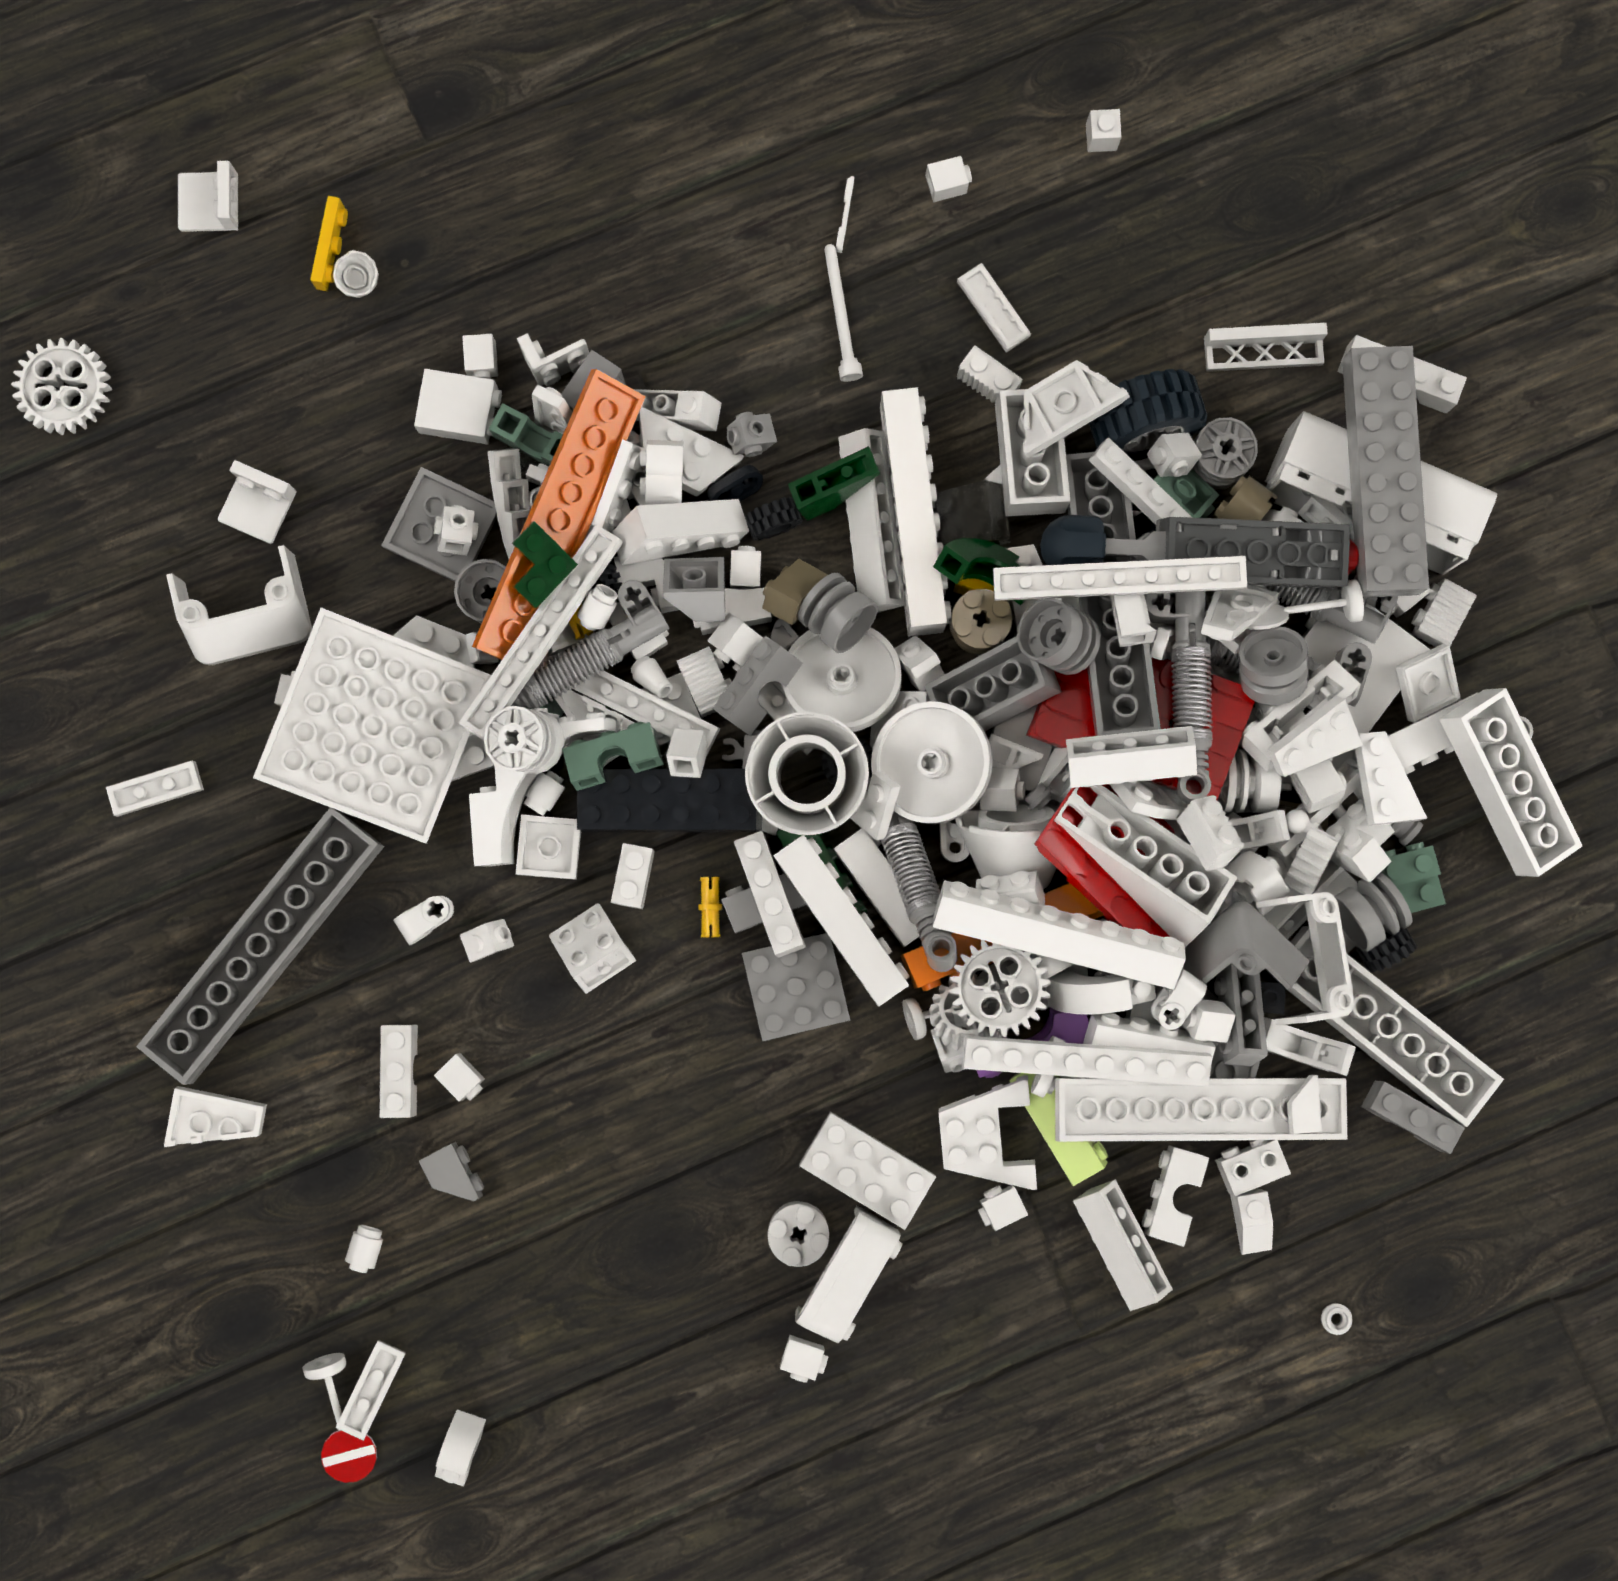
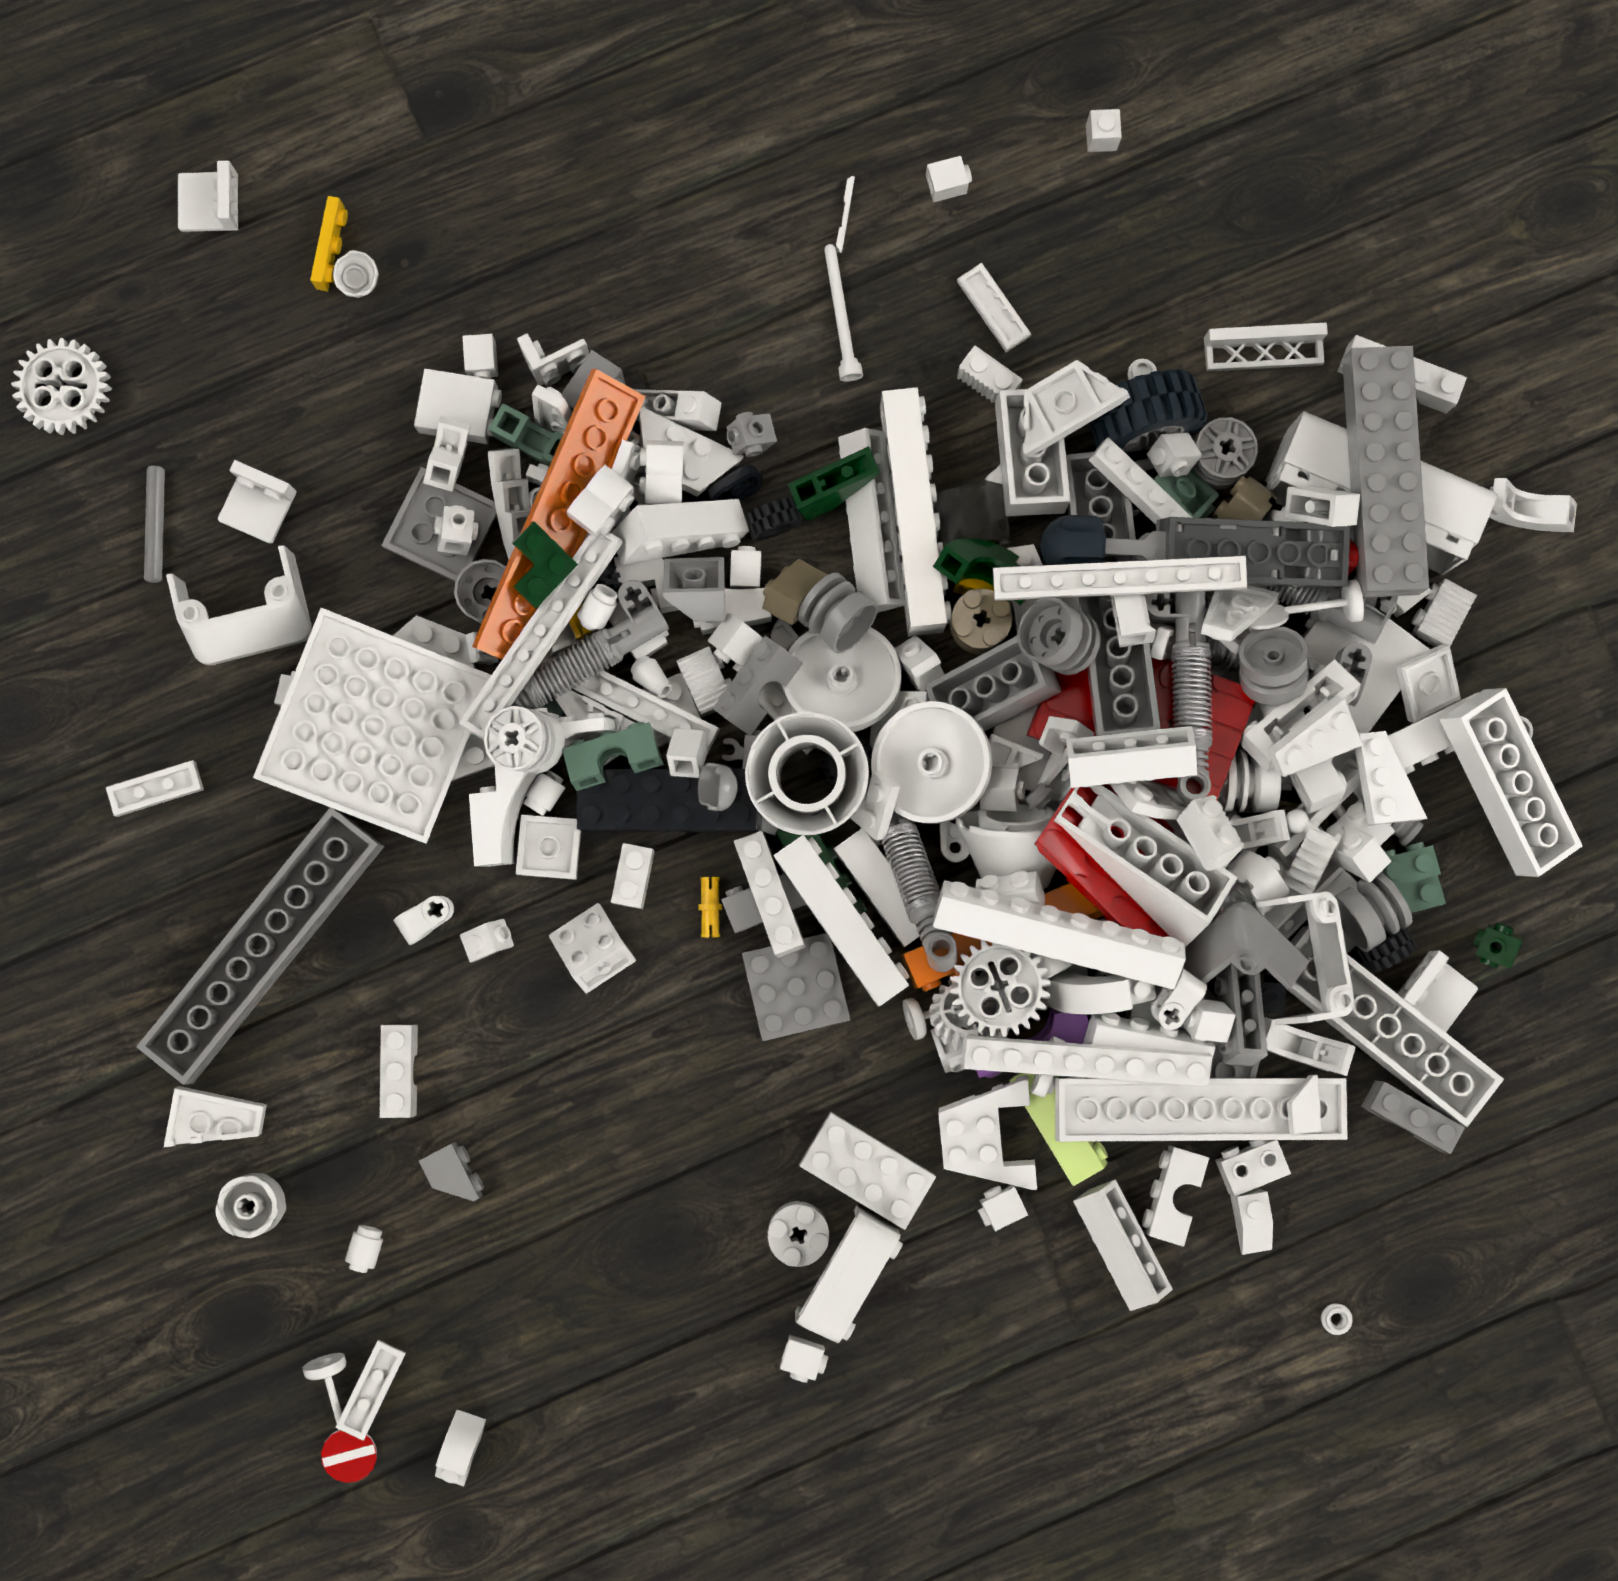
white brick [434,1053,485,1102] -> none
none -> light grey axle [144,466,165,583]
none -> white brick [216,1173,286,1238]
none -> white brick [423,416,471,492]
none -> white brick [567,465,635,538]
none -> light grey hair [698,763,738,811]
none -> white bracket [1039,716,1094,756]
none -> white plate [1127,359,1157,380]
none -> white brick [1284,486,1360,527]
none -> white bracket [1397,950,1478,1032]
none -> dark green brick [1473,922,1523,969]
none -> white arch [1489,478,1577,532]

